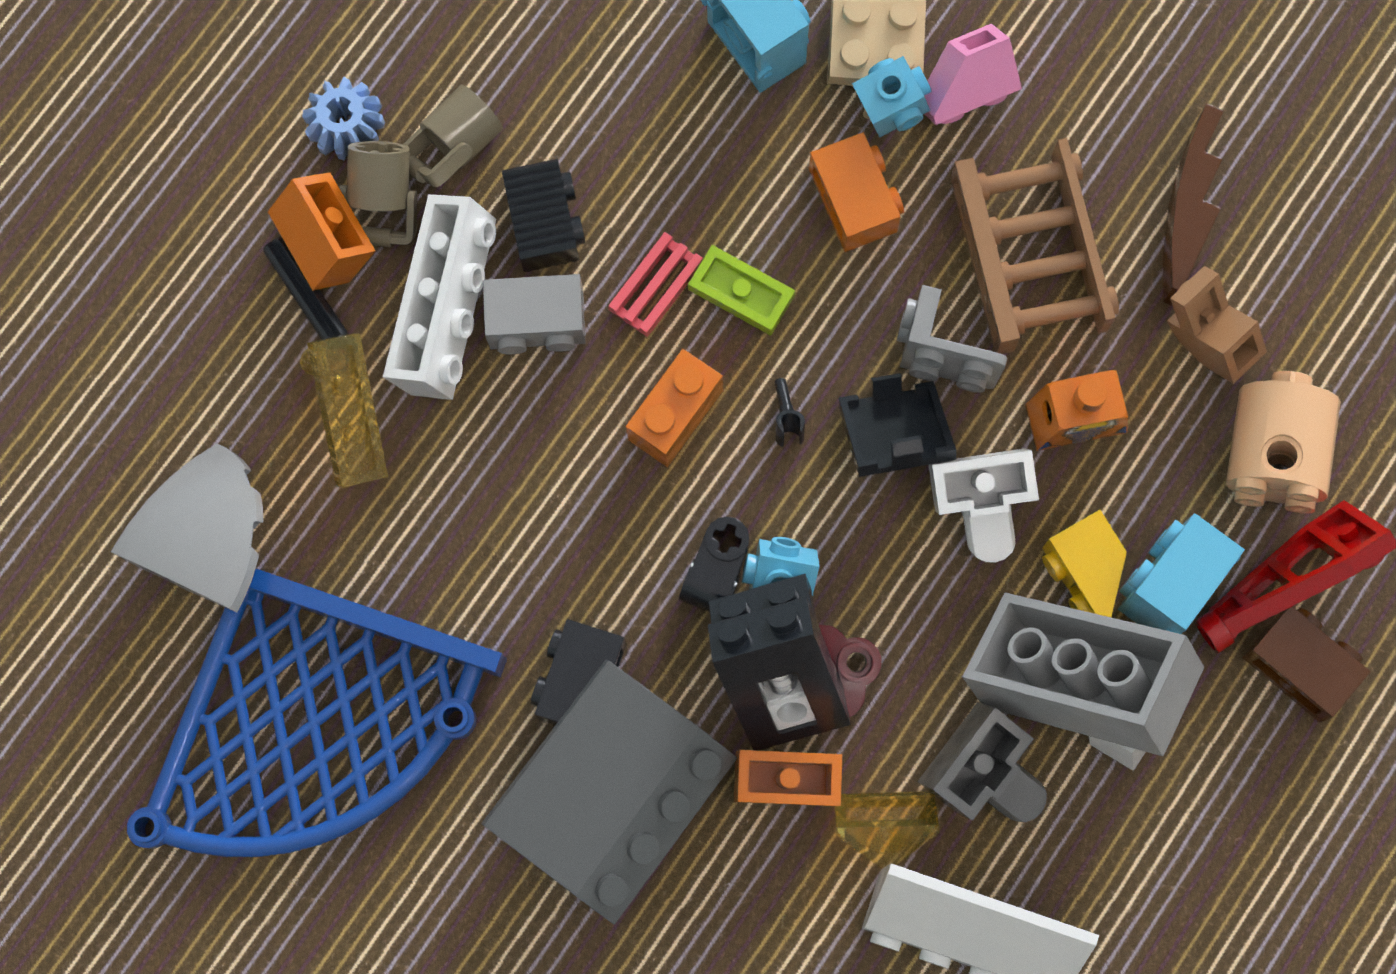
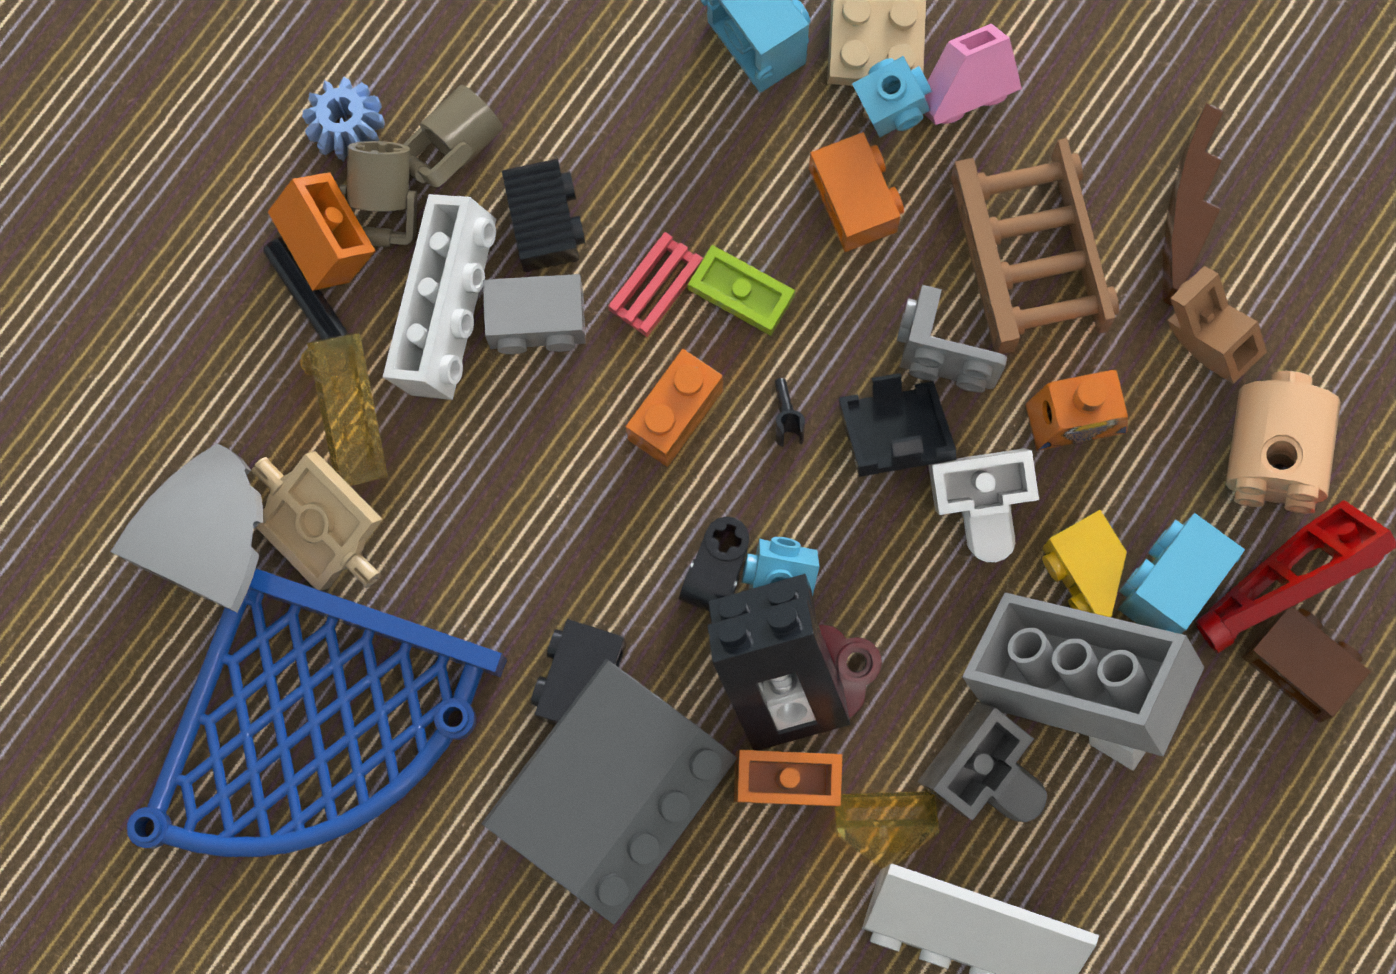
none -> tan plate [251,451,383,591]

